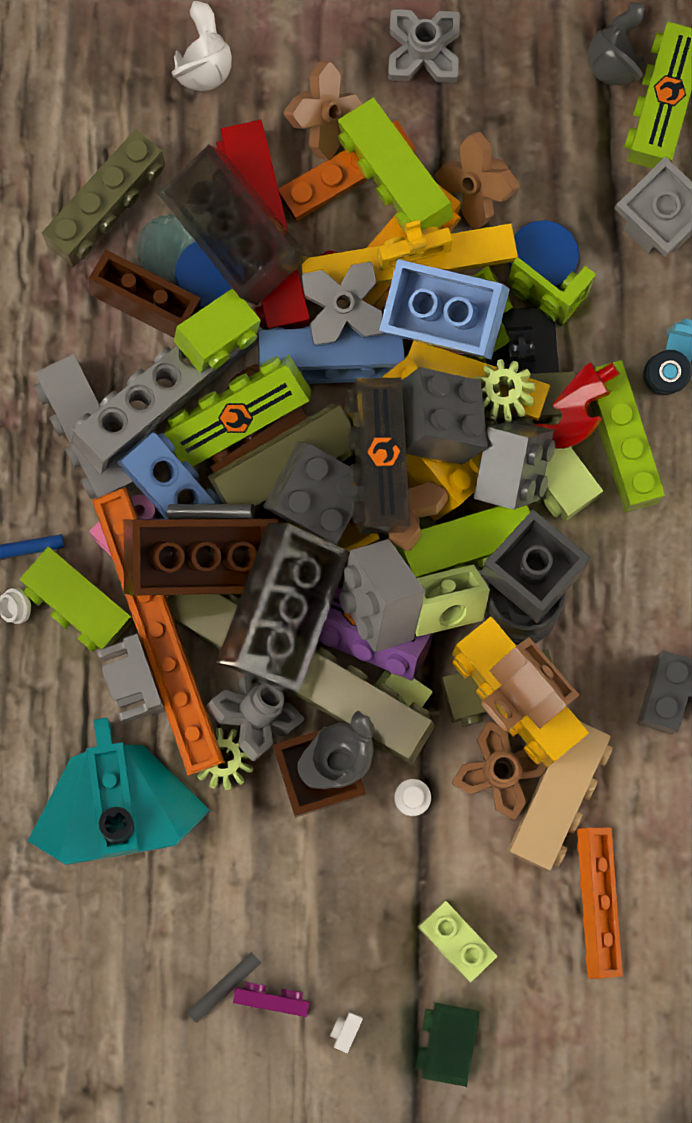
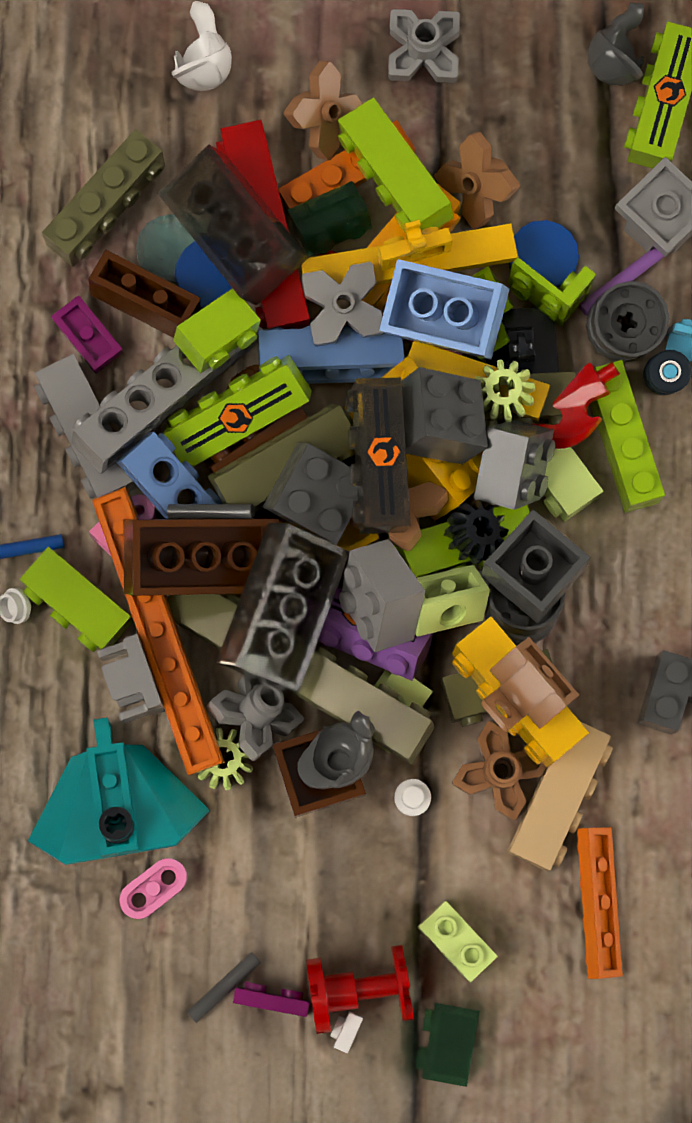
none -> magenta plate [51,295,124,374]
none -> bright pink plate [119,858,187,919]
none -> clear green brick [288,181,372,257]
none -> red piece [306,945,414,1034]
none -> black gear [444,500,509,565]
none -> medium lavender piece [578,247,664,316]
none -> dark grey wheel [586,281,670,362]

